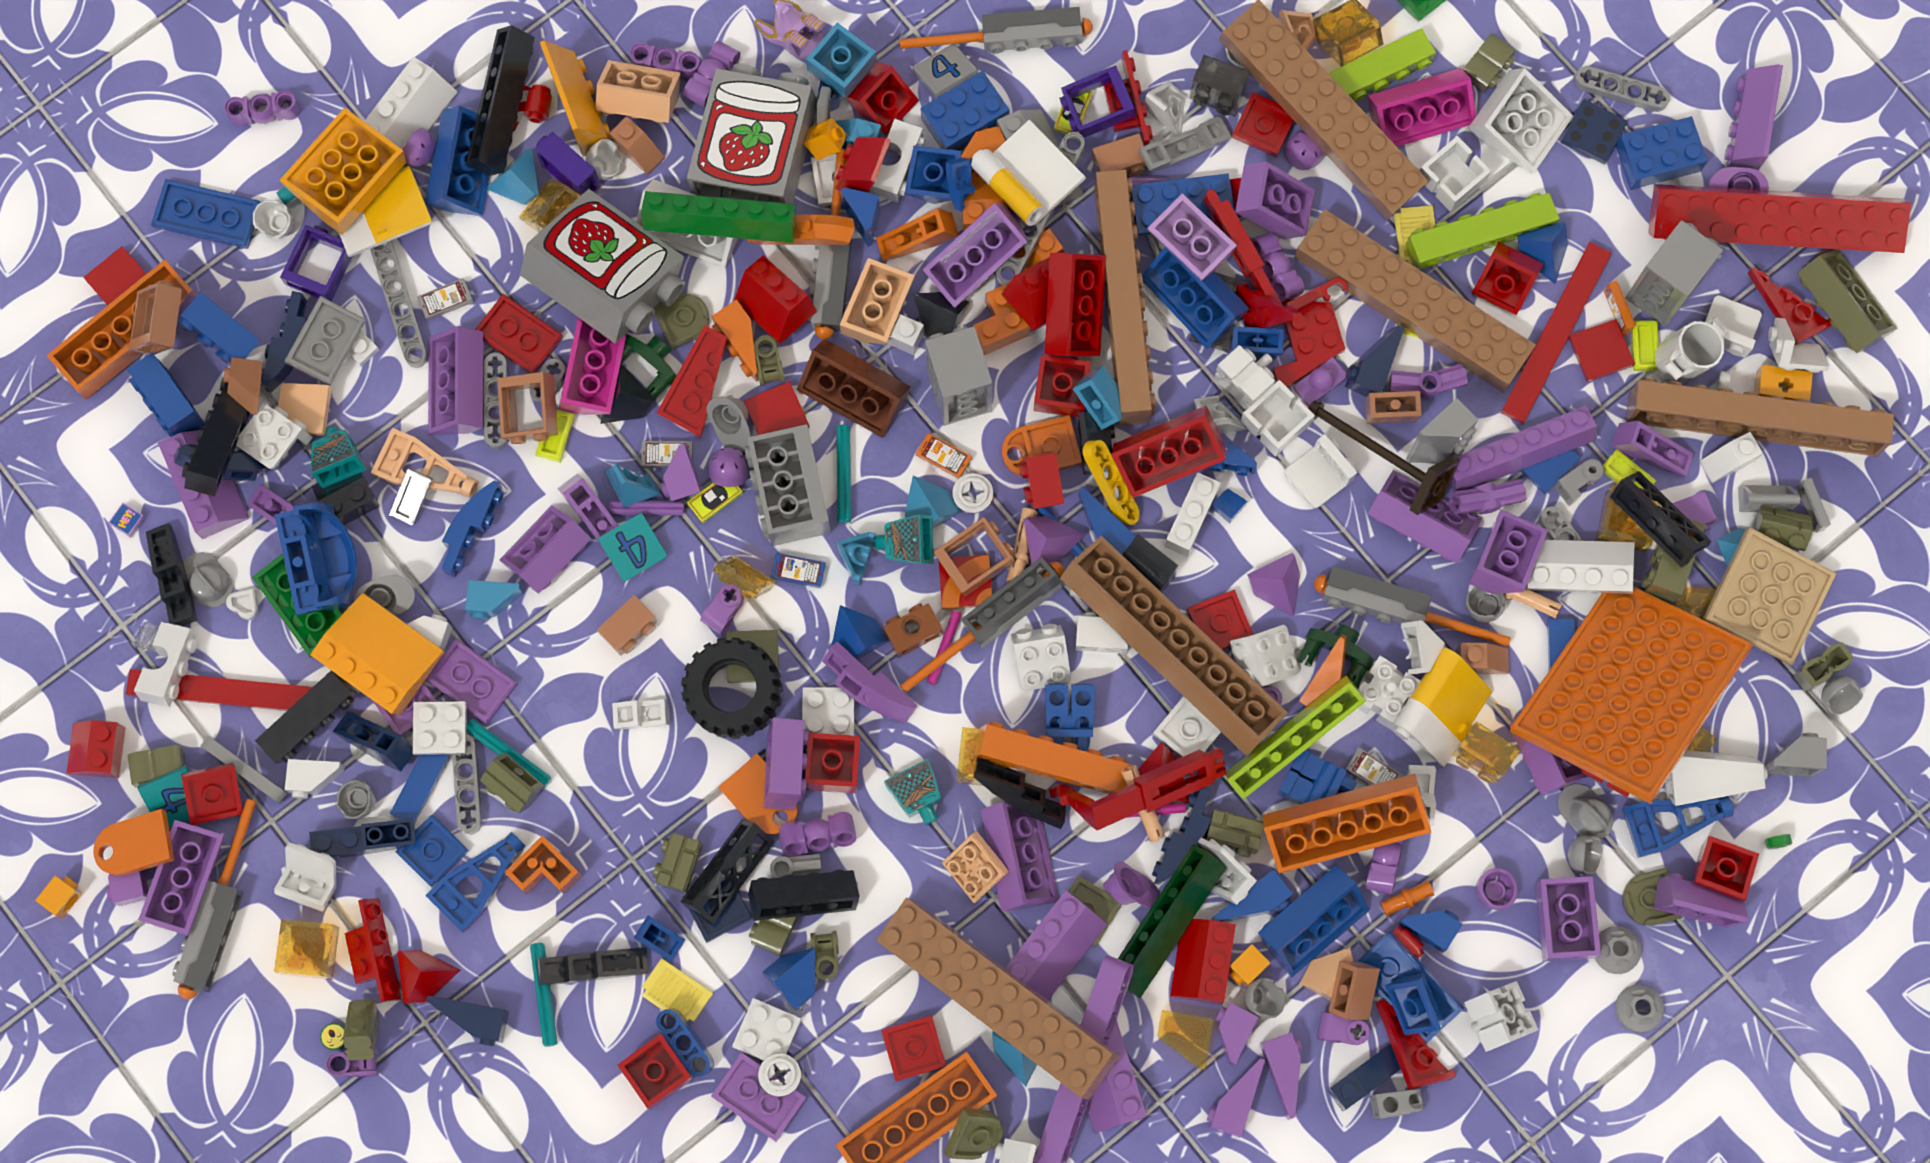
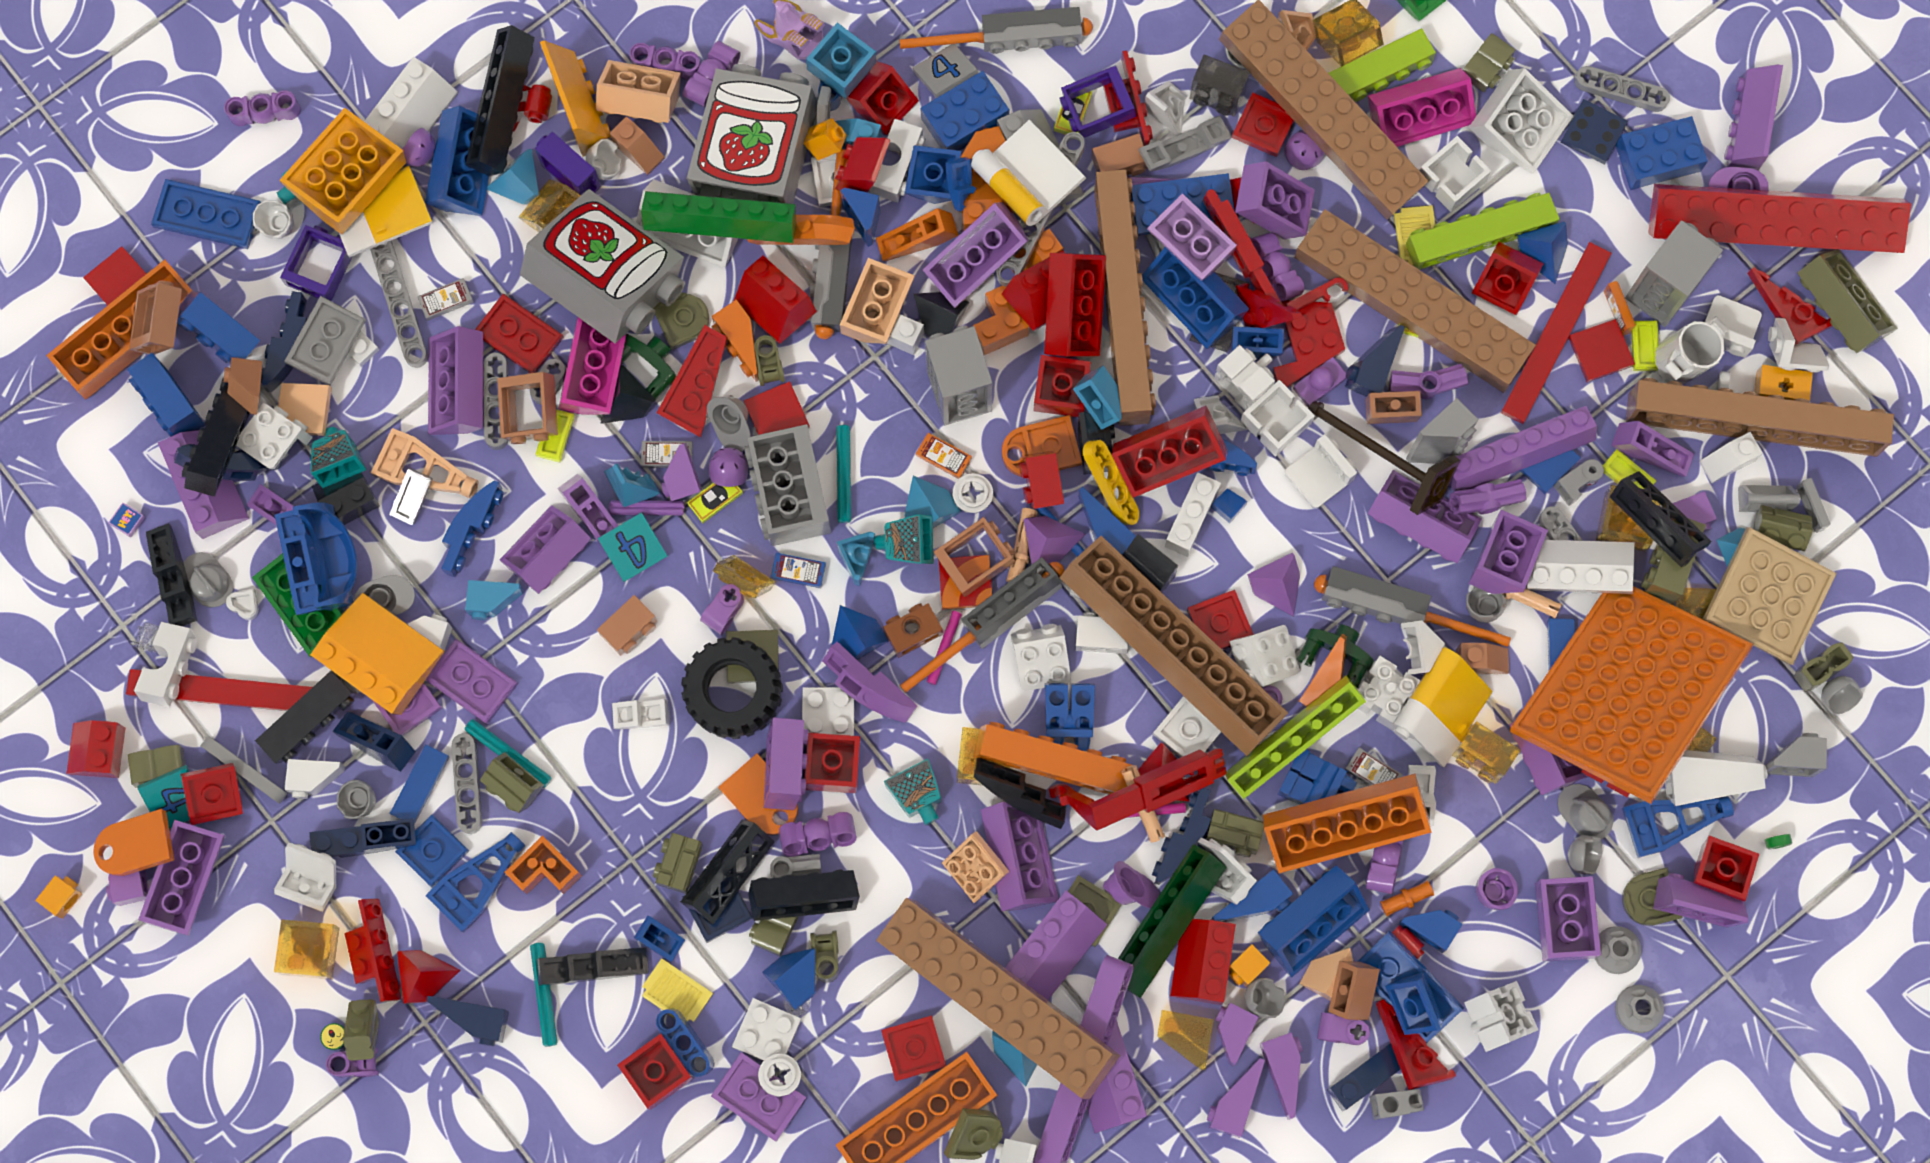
piece [172,799,256,999] -> none
white plate [413,701,467,755] -> none
copper slope [796,339,911,438] -> none

